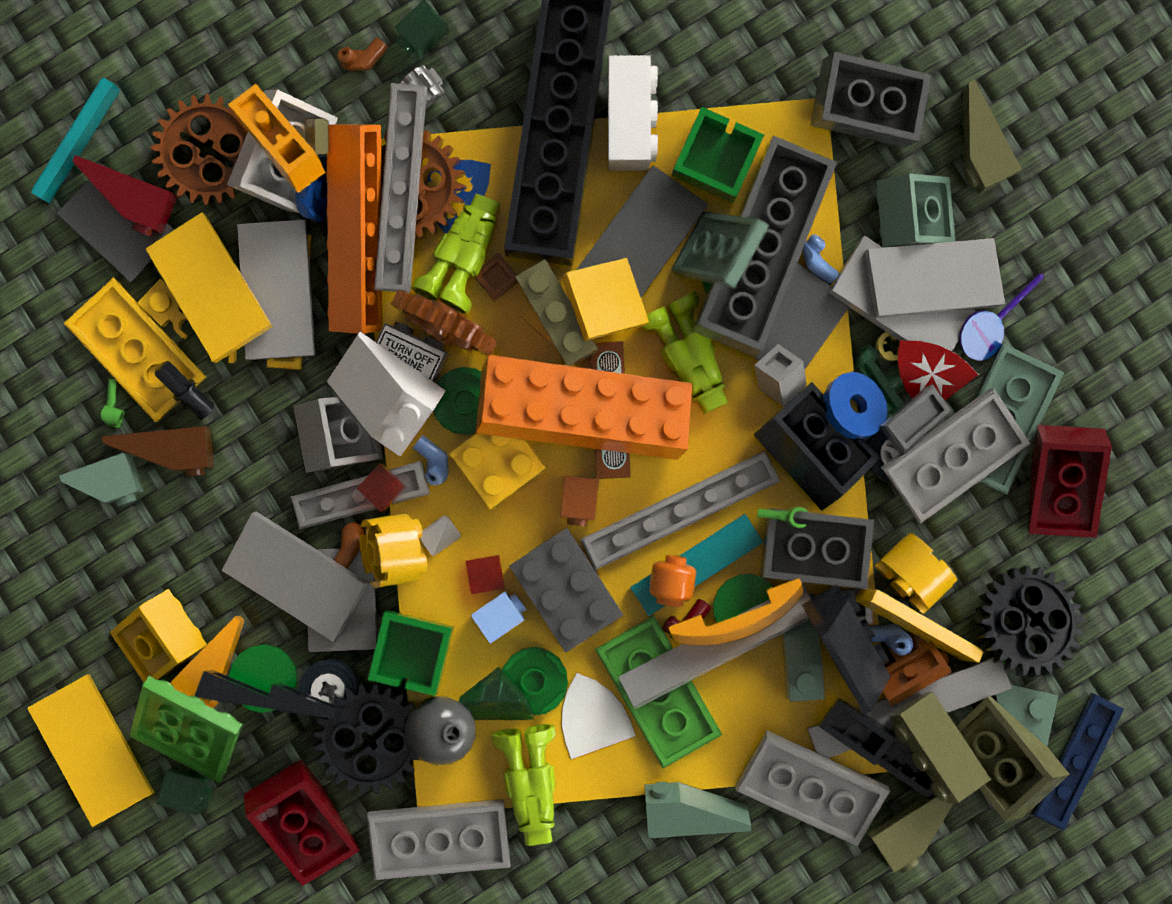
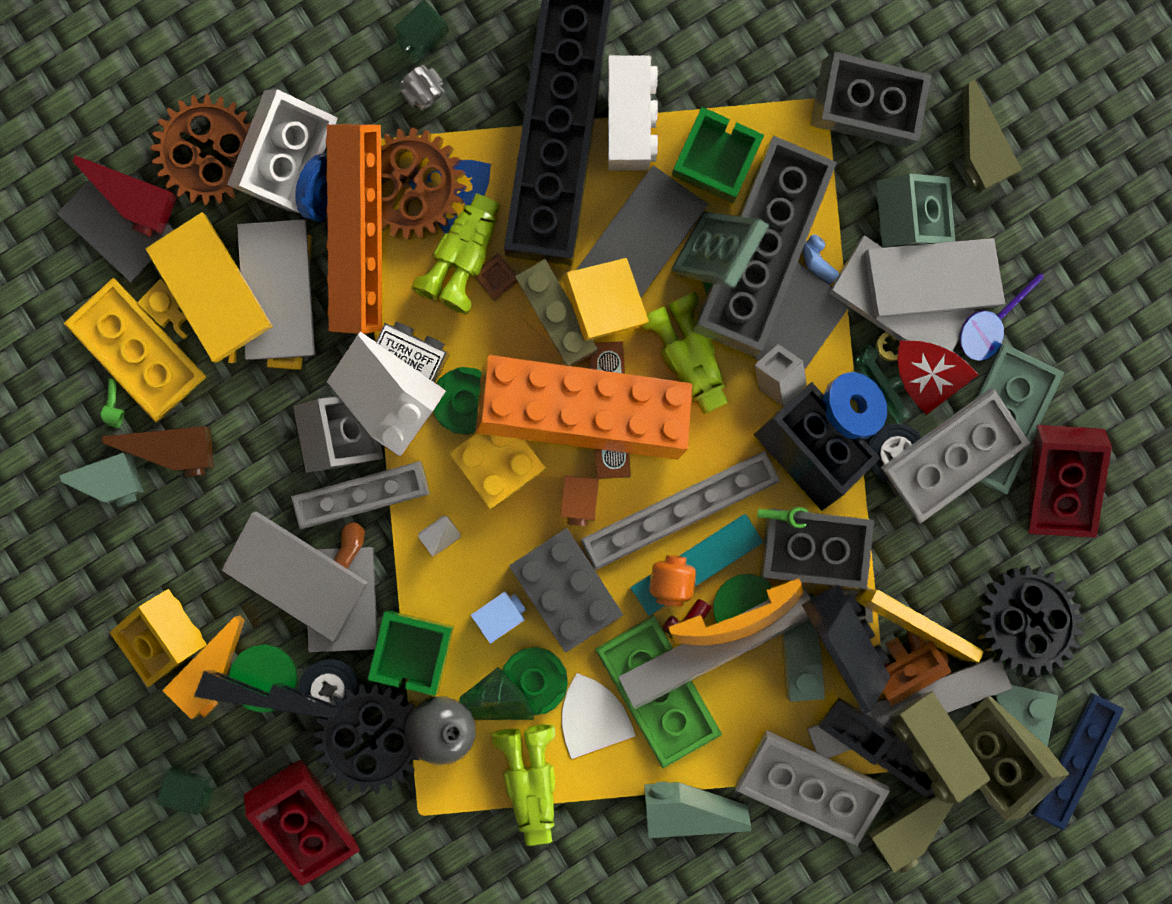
yellow tile [27,674,154,827] -> none
teal tile [31,77,121,204] -> none
bright green plate [130,676,242,783] -> none
black axle [154,361,215,420] -> none
light orange slope [228,84,325,193] -> none
olive tile [305,119,328,154] -> none
dark orange arm [337,37,388,71] -> none
clear red tile [357,463,406,512] -> none
yellow brick [359,513,428,588] -> none
light grey tile [367,799,511,880] -> none
light grey tile [374,83,427,293] -> none
dark orange gear [391,290,498,356] -> none
medium blue arm [413,435,449,486] -> none
clear red tile [465,555,505,594] -> none
medium blue arm [870,624,913,655] -> none
yellow brick [875,533,957,615] -> none
dark grey tile [879,385,952,454] -> none

